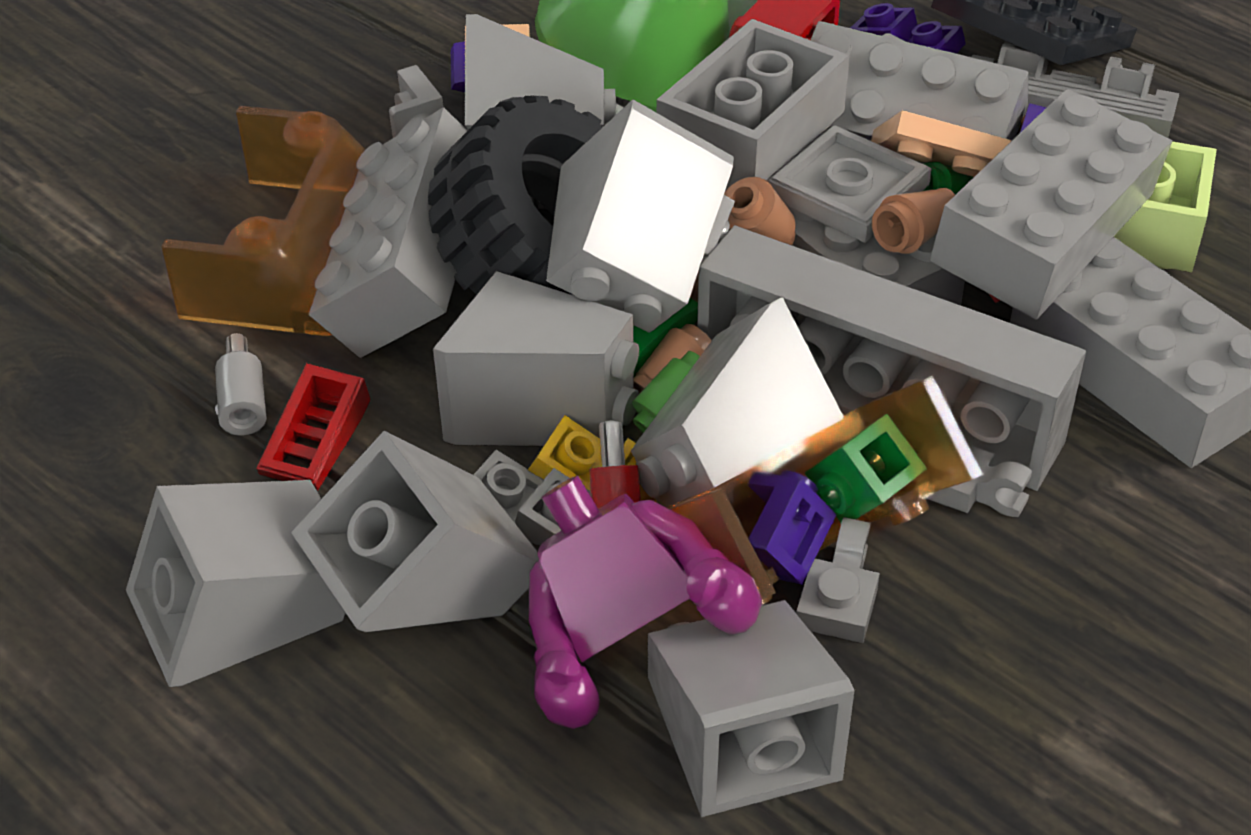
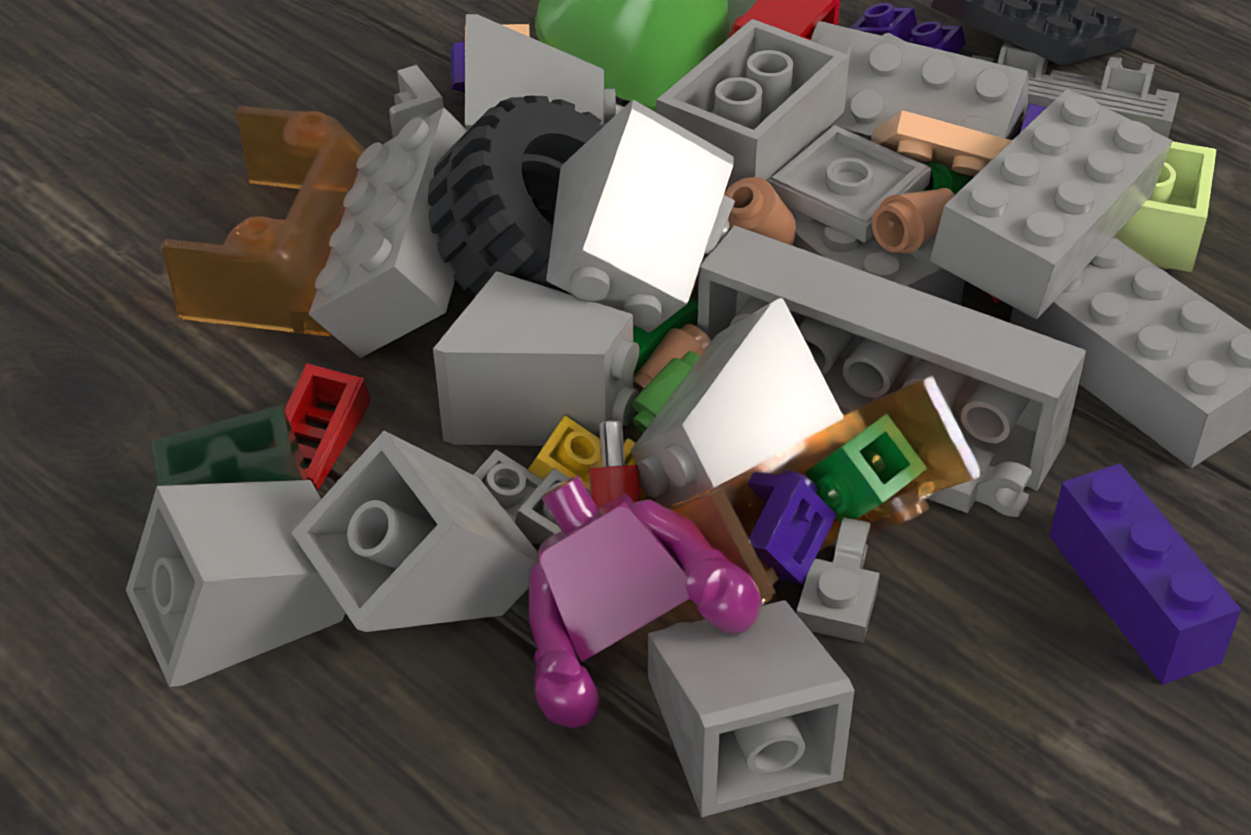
light grey piece [215,333,267,436] -> none
none -> clear green brick [152,404,307,486]
none -> dark purple brick [1049,463,1241,685]

